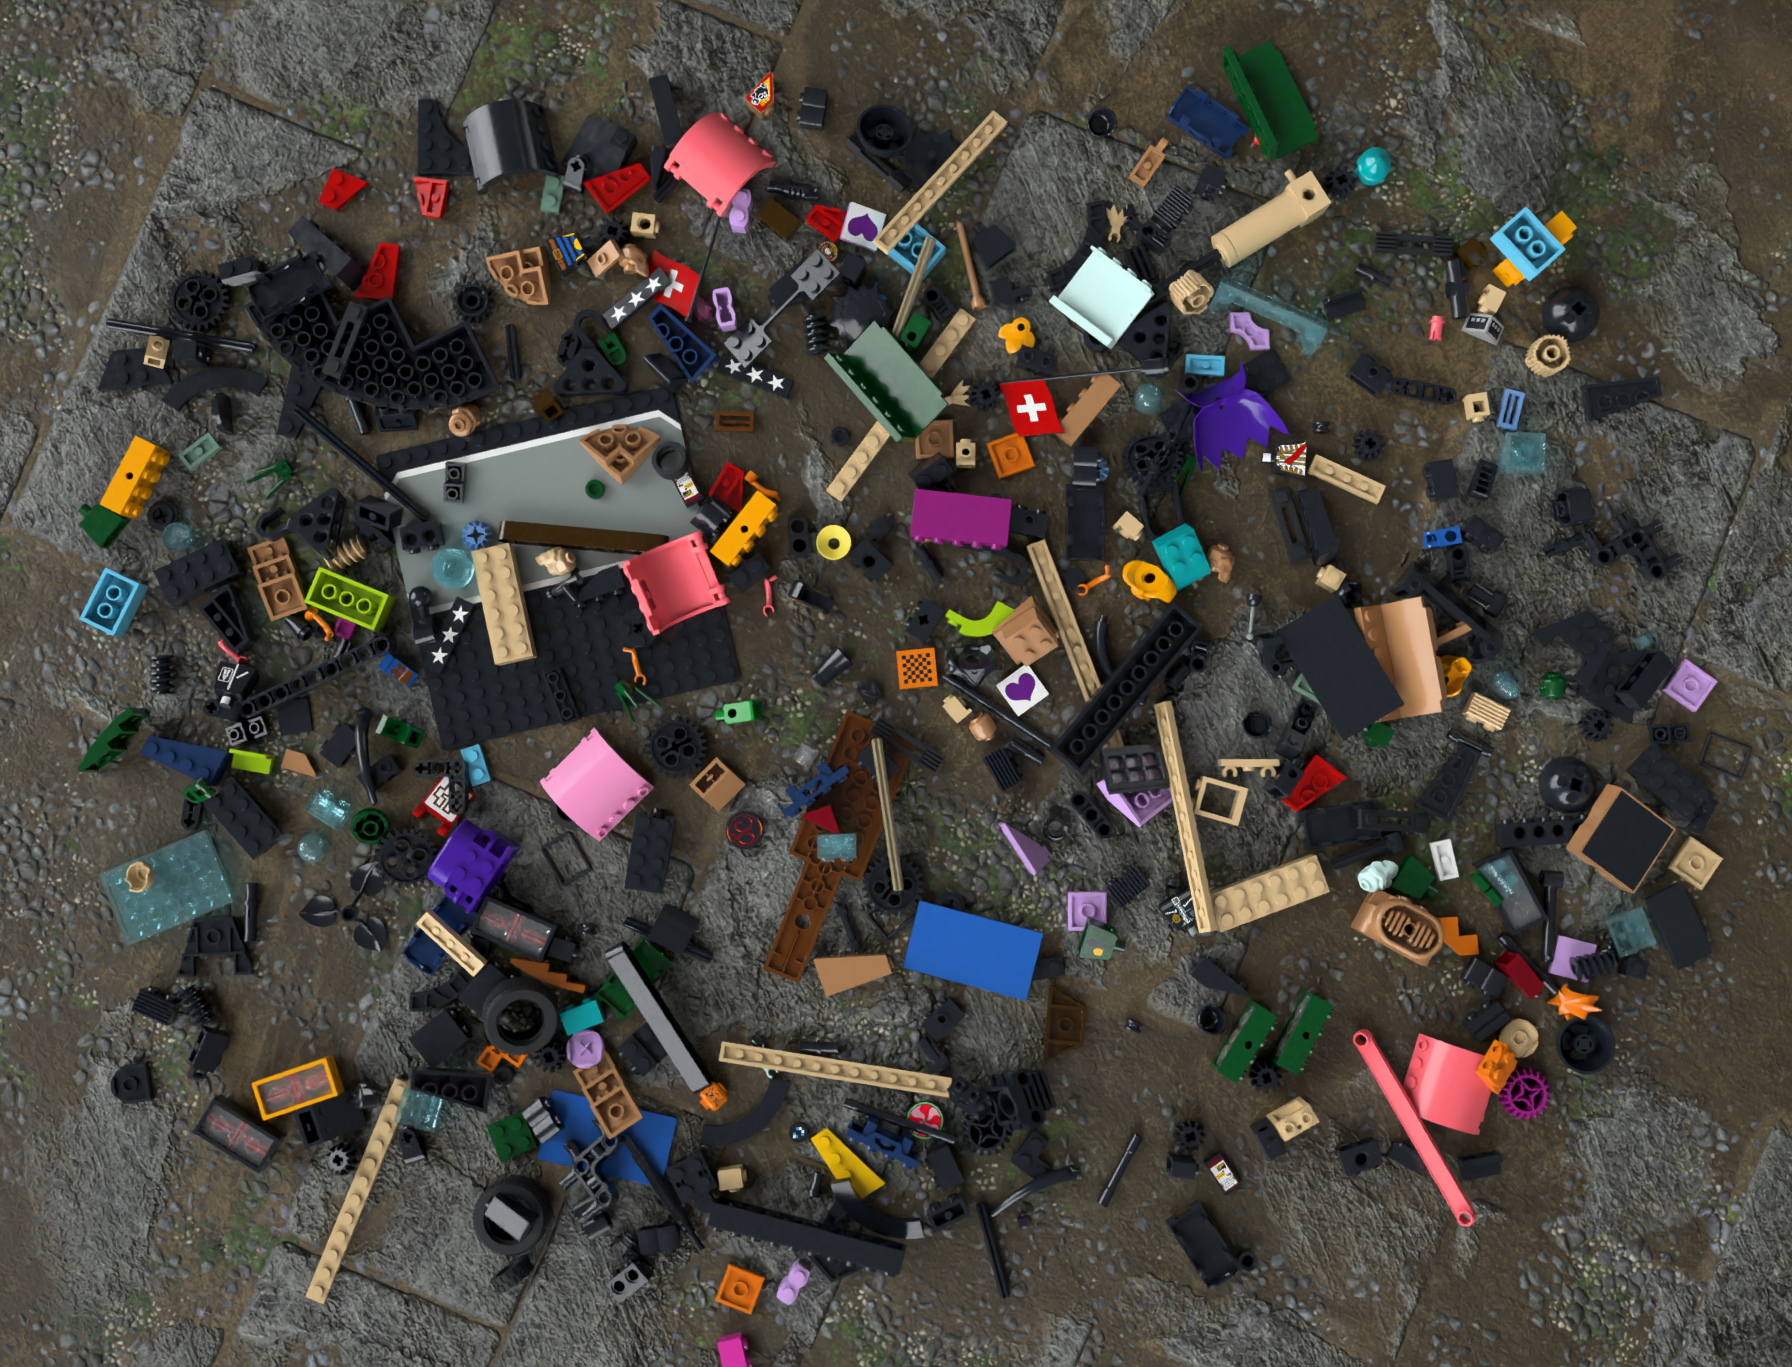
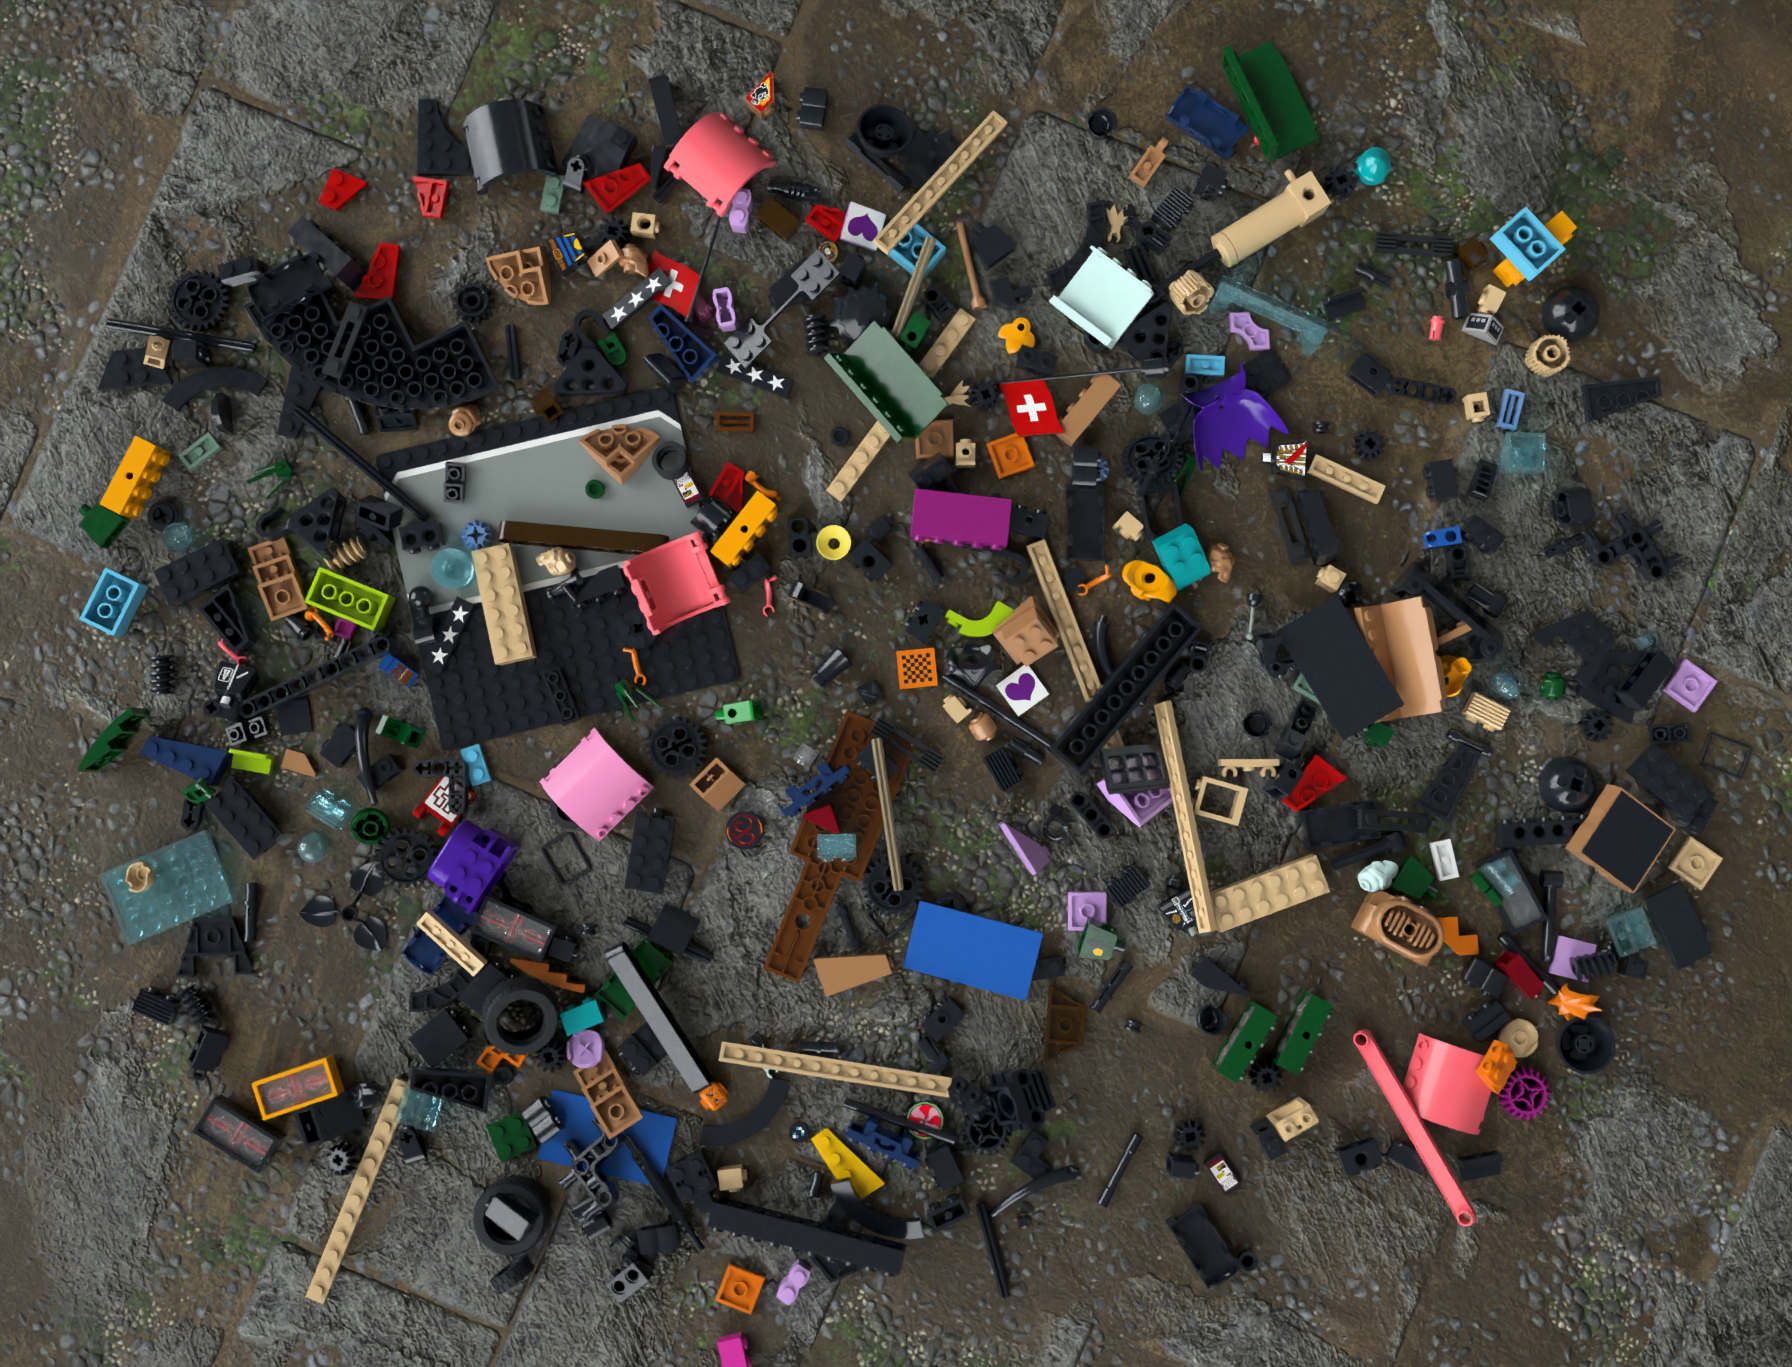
black tile [110,1061,154,1104] -> none
none -> black pin [1090,959,1133,1014]

